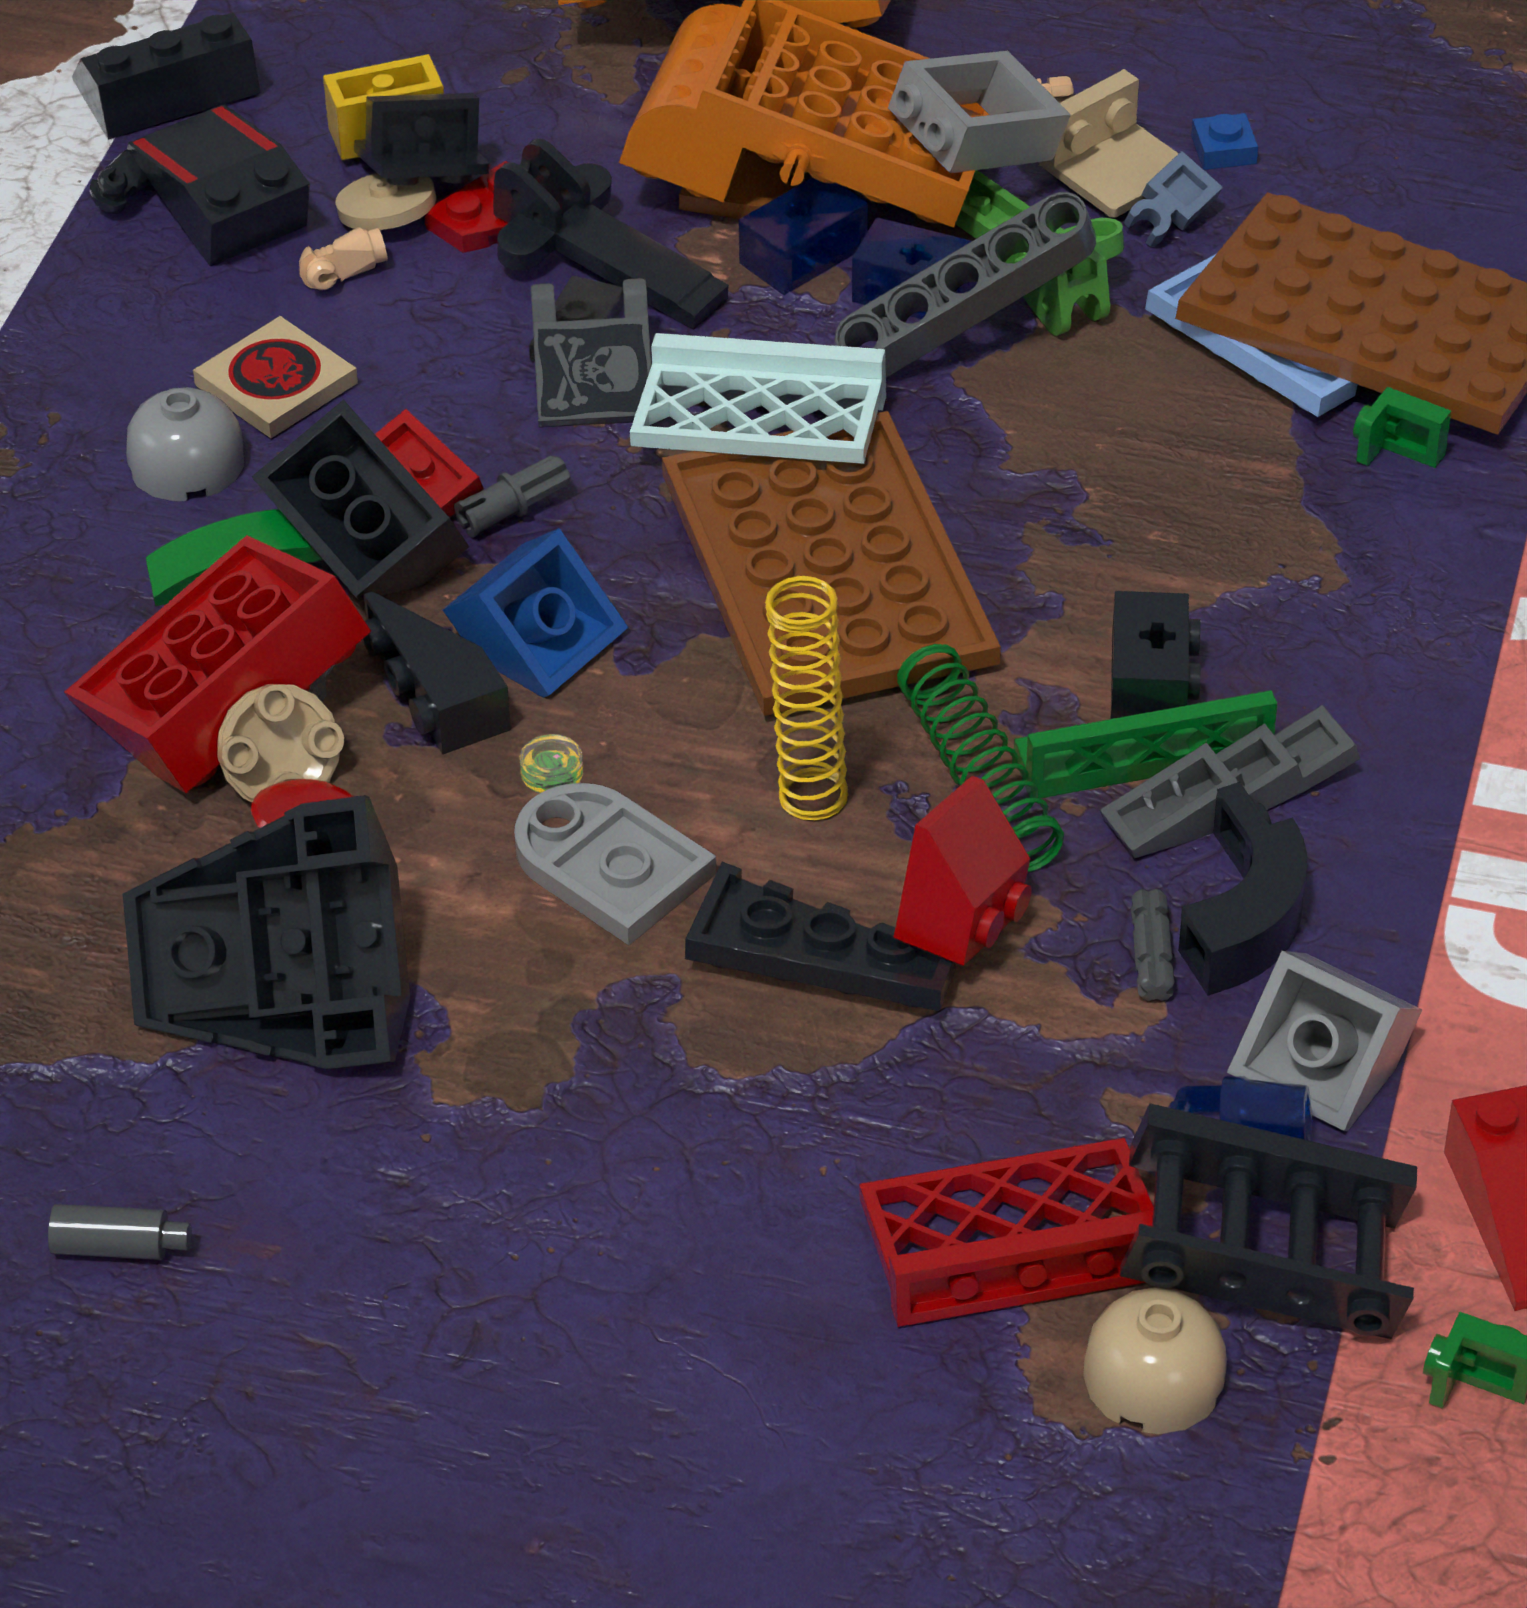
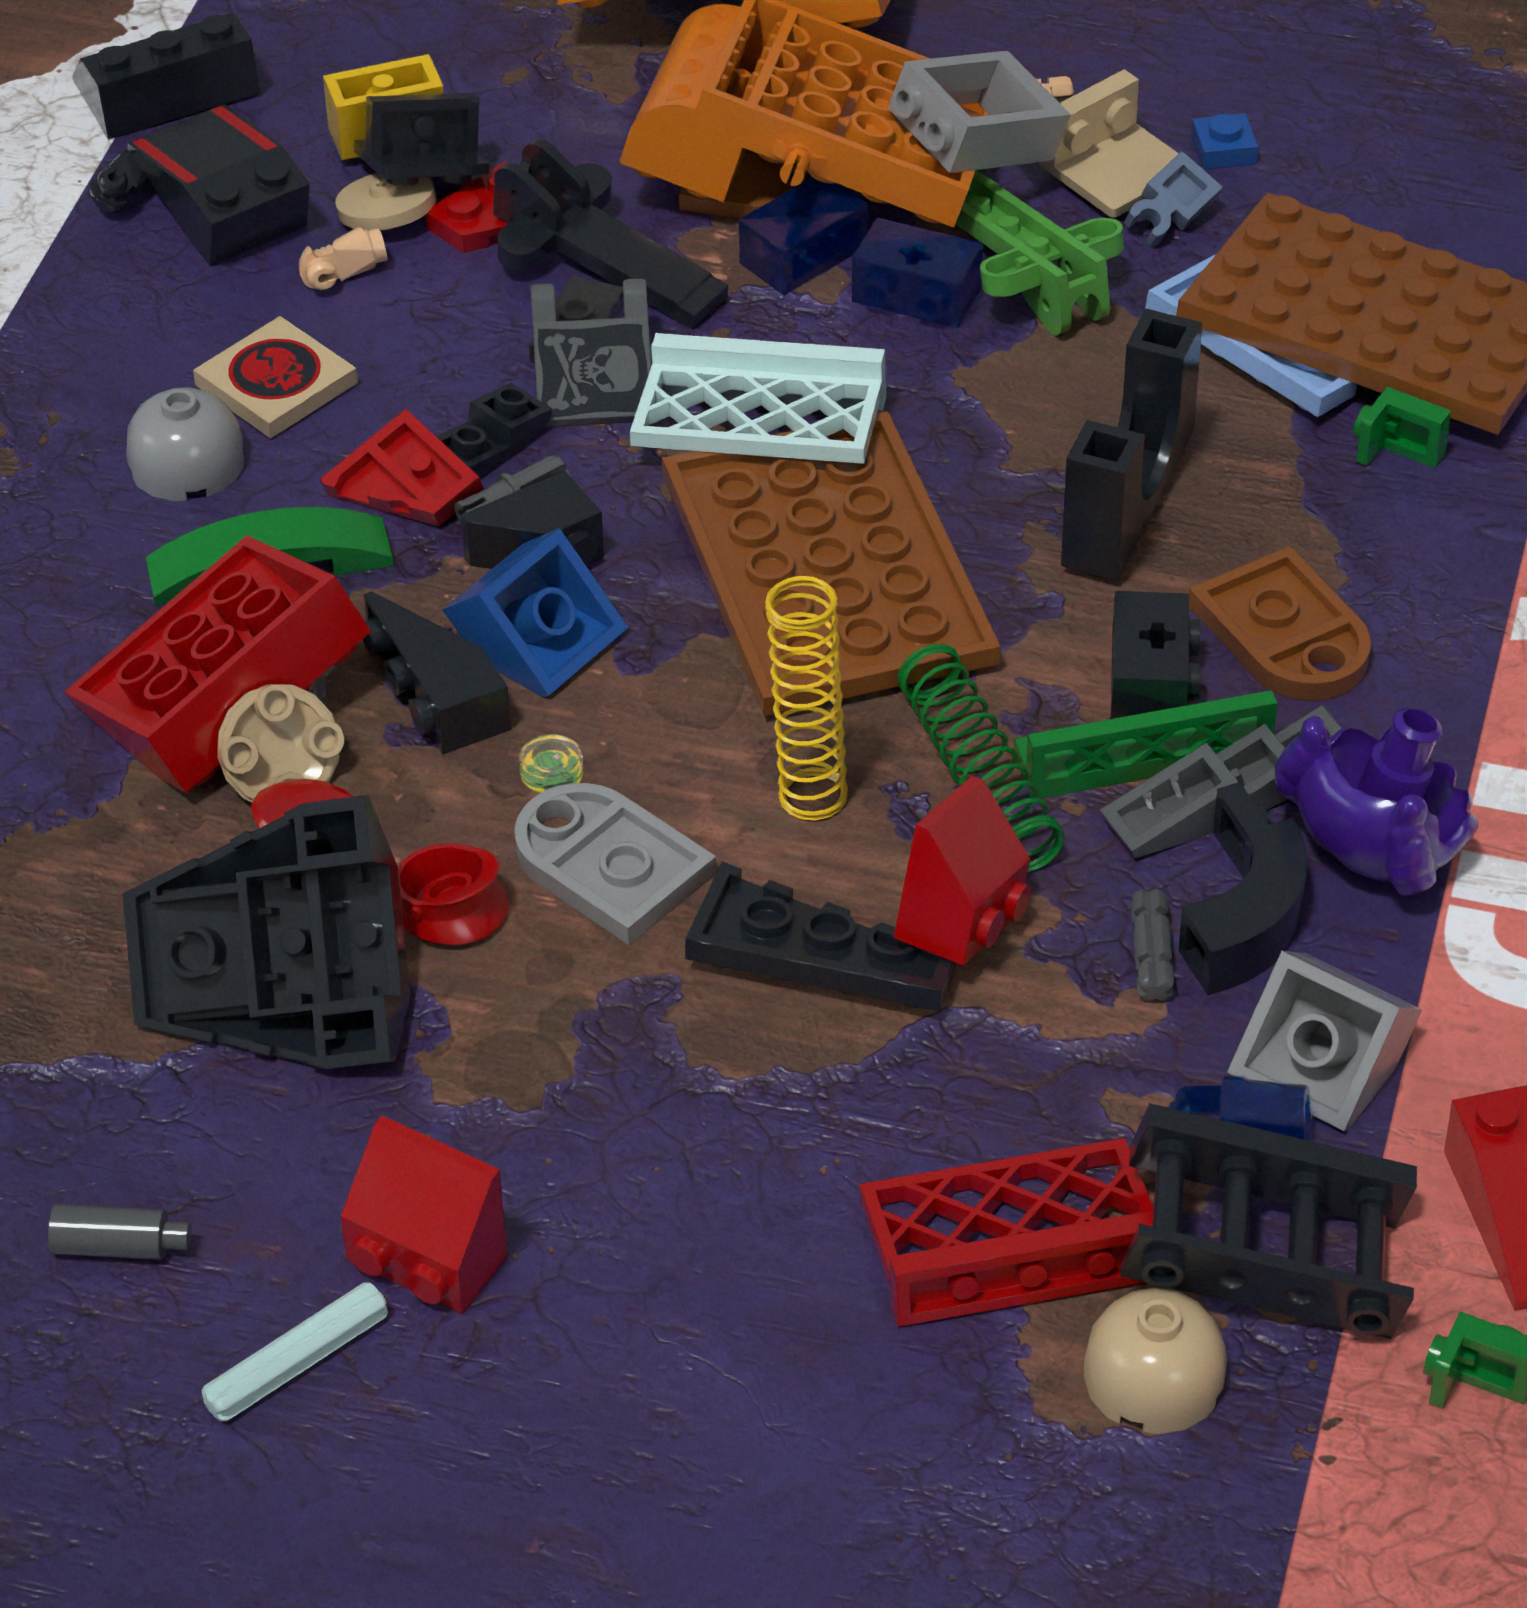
black slope [252,399,470,601] -> none
dark grey beam [835,192,1097,378] -> none
none -> light aqua axle [201,1282,388,1422]
none -> red slope [341,1115,507,1314]
none -> red piece [398,843,509,945]
none -> black slope [436,383,552,479]
none -> black slope [461,471,604,569]
none -> black arch [1061,308,1202,581]
none -> dark orange tile [1189,546,1371,701]
none -> dark purple piece [1274,708,1479,896]

